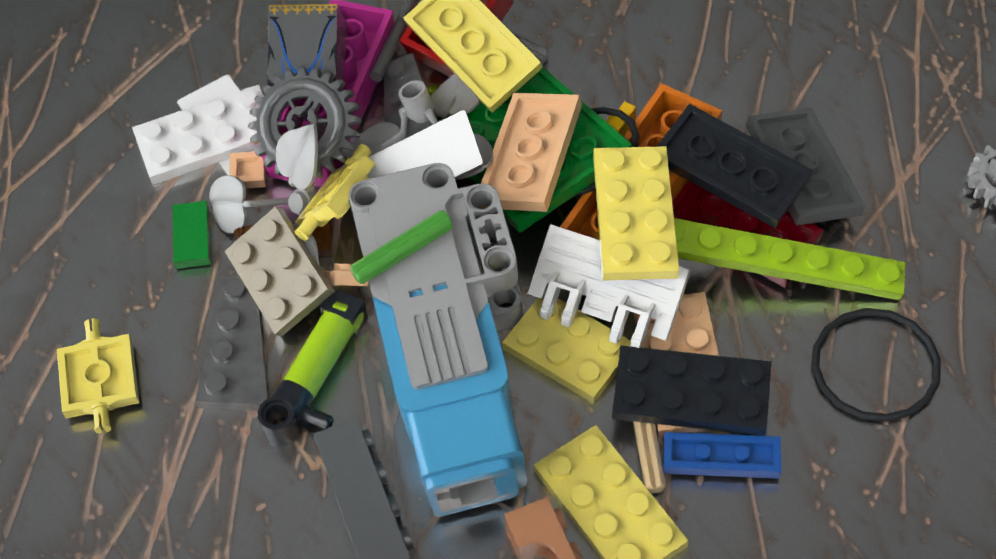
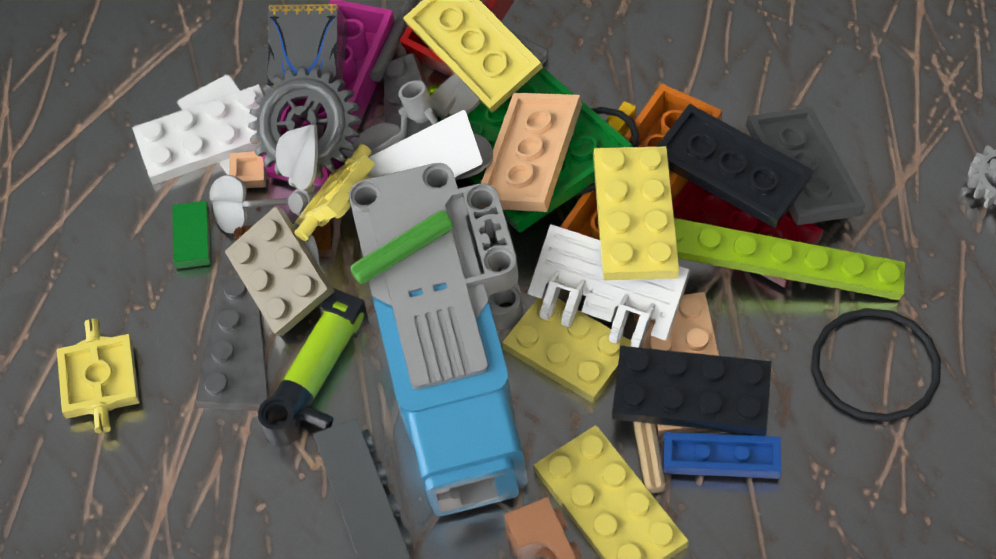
light nougat plate [322,264,368,286] -> none

